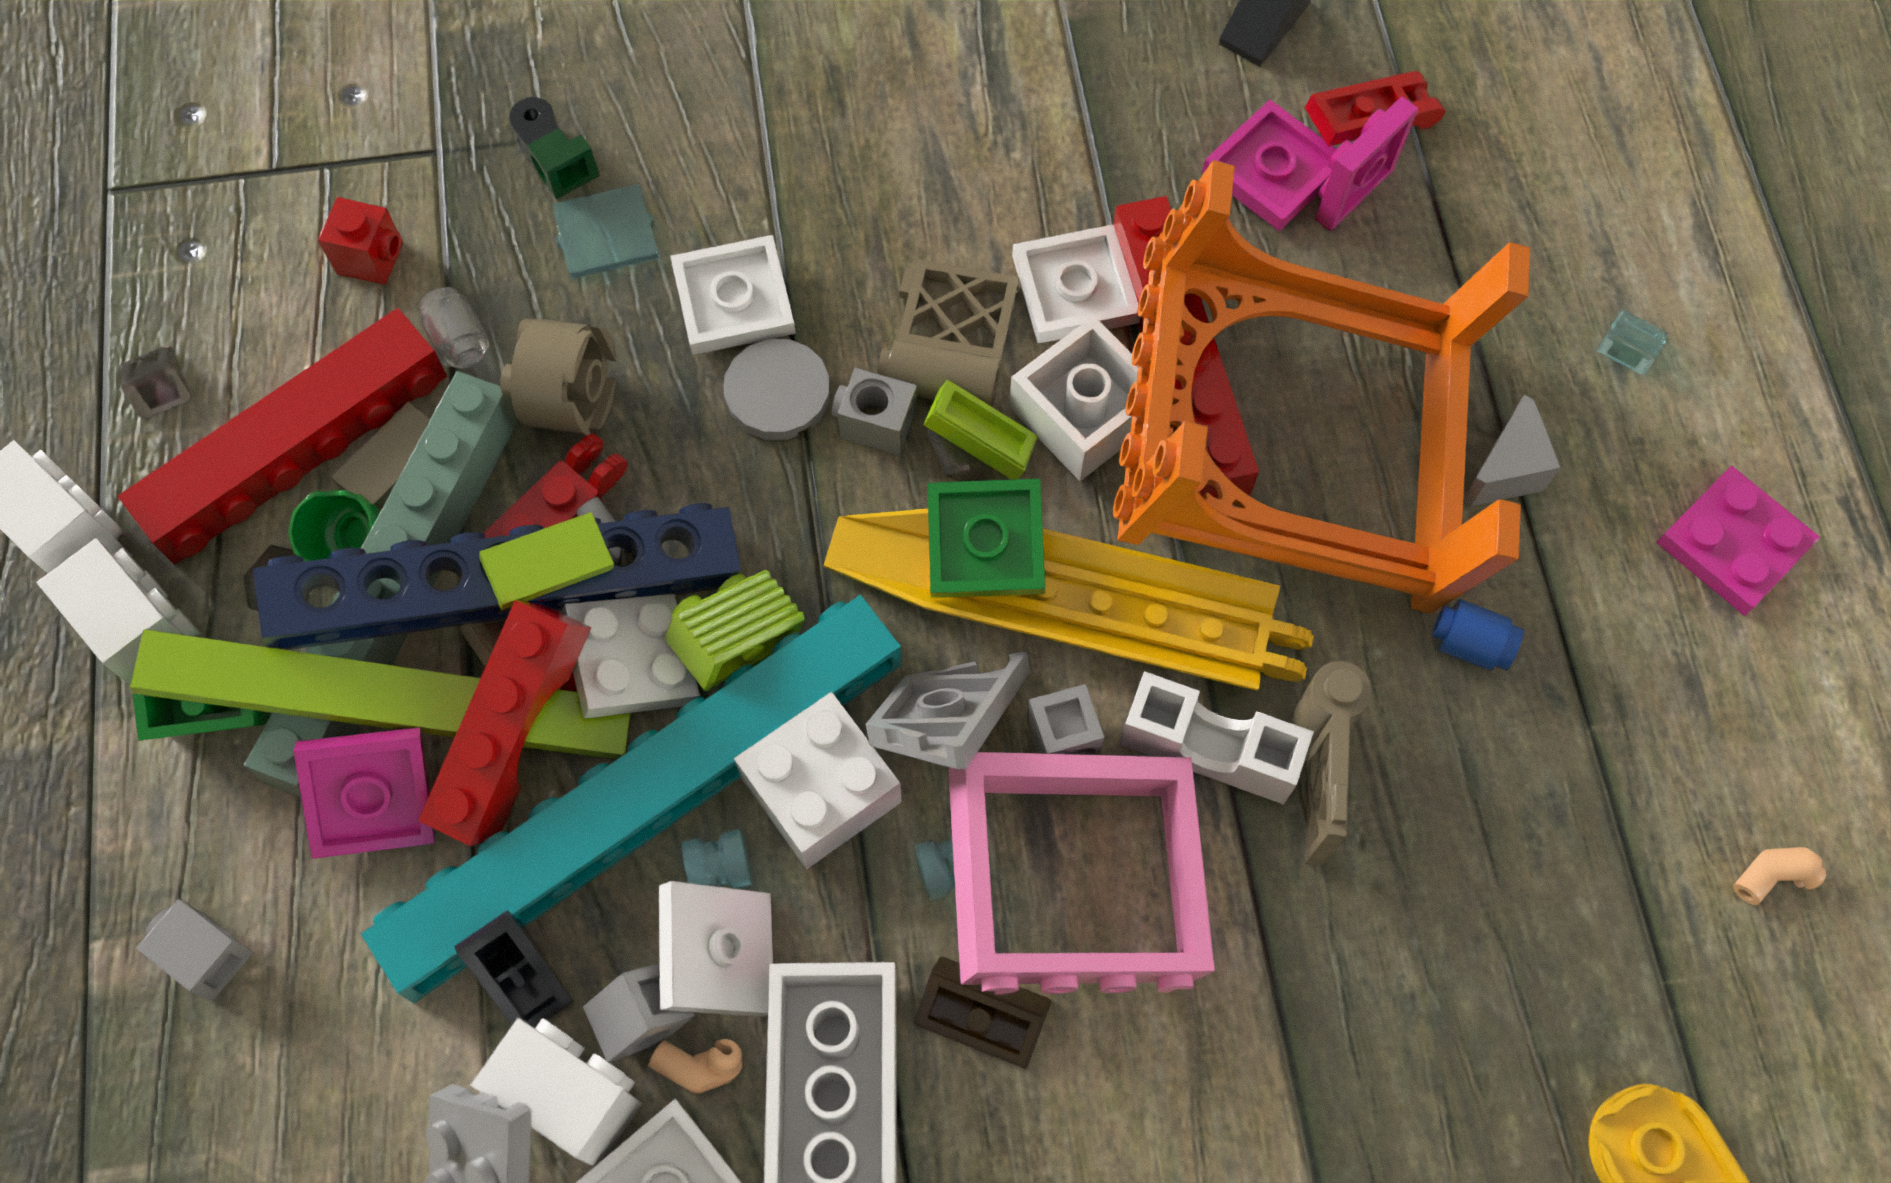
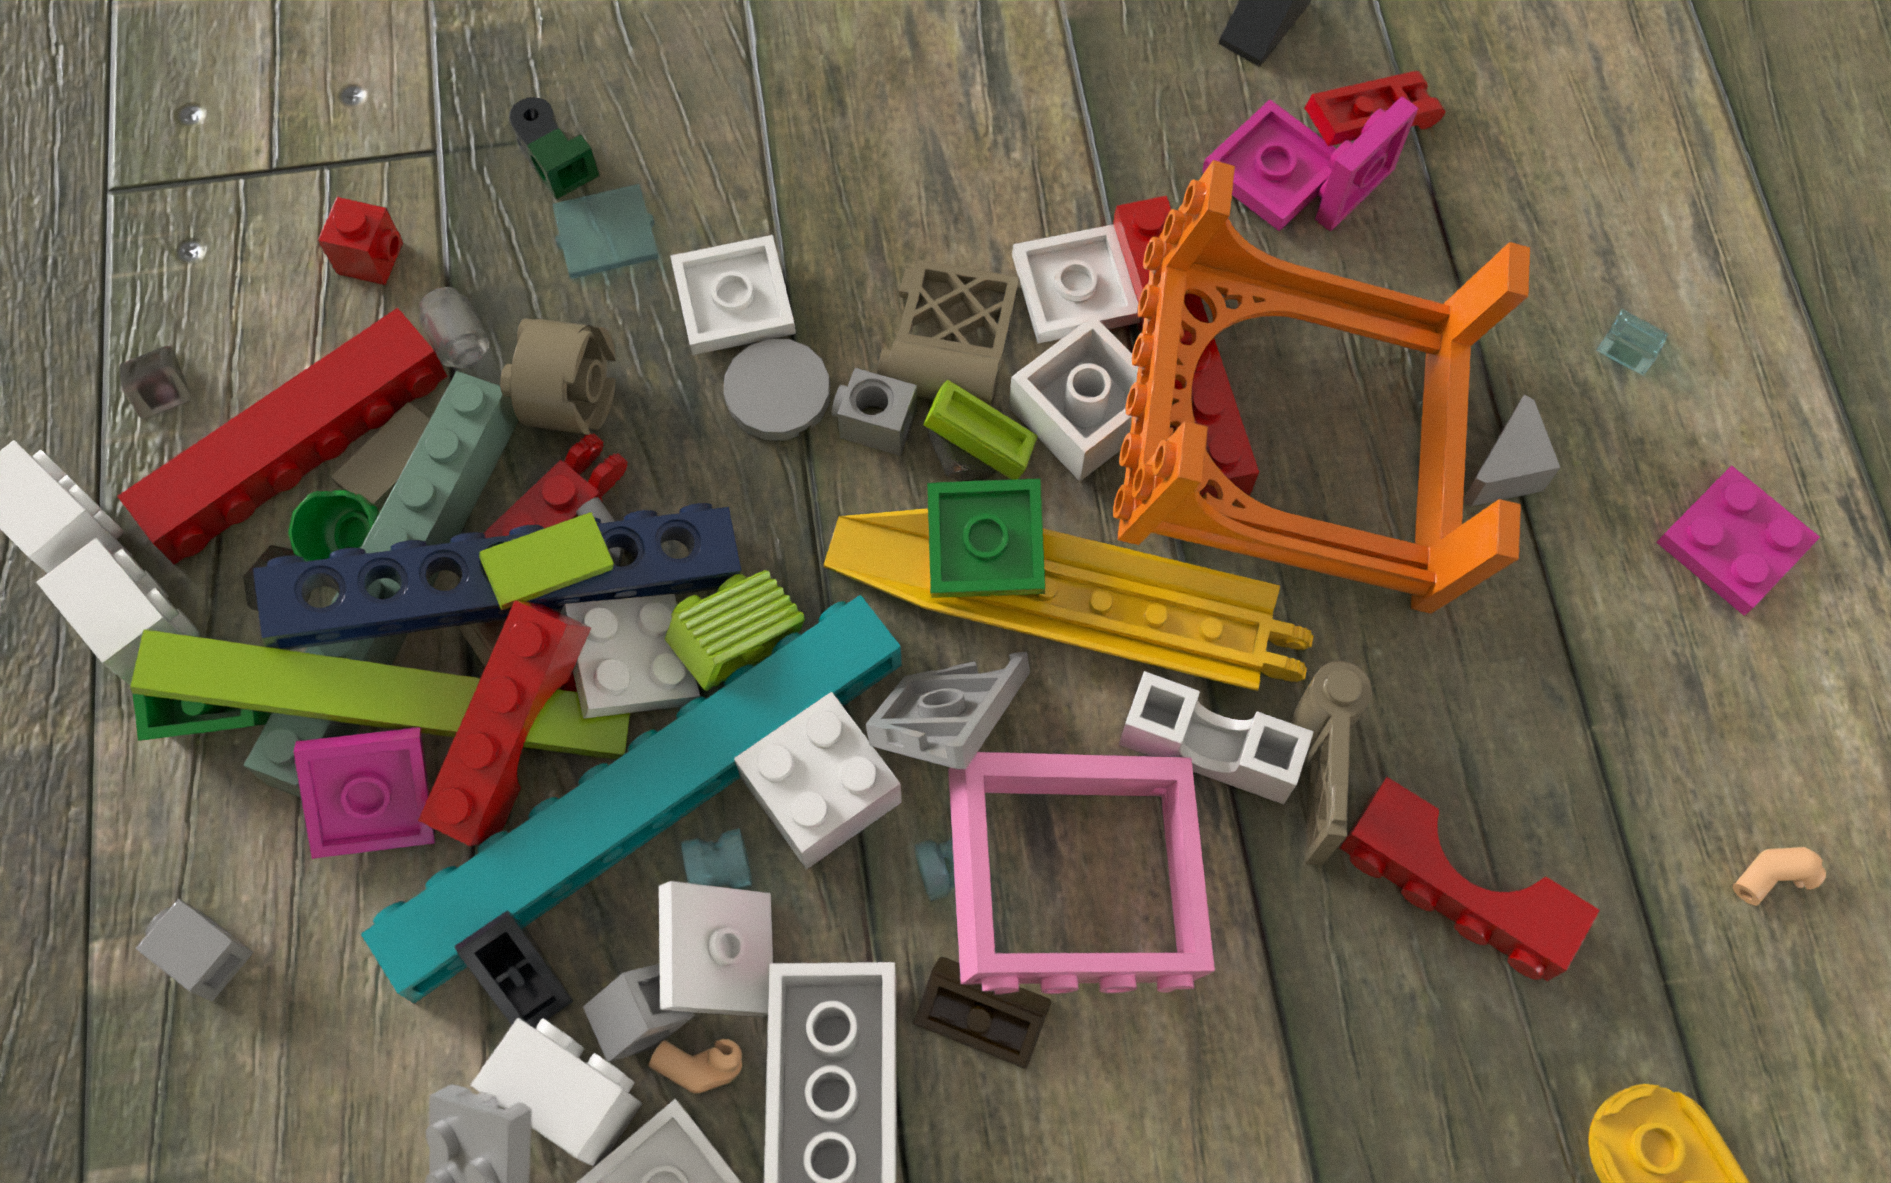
light grey brick [1026,684,1104,755] -> none
blue brick [1432,599,1524,671] -> none
none -> red arch [1339,777,1600,982]

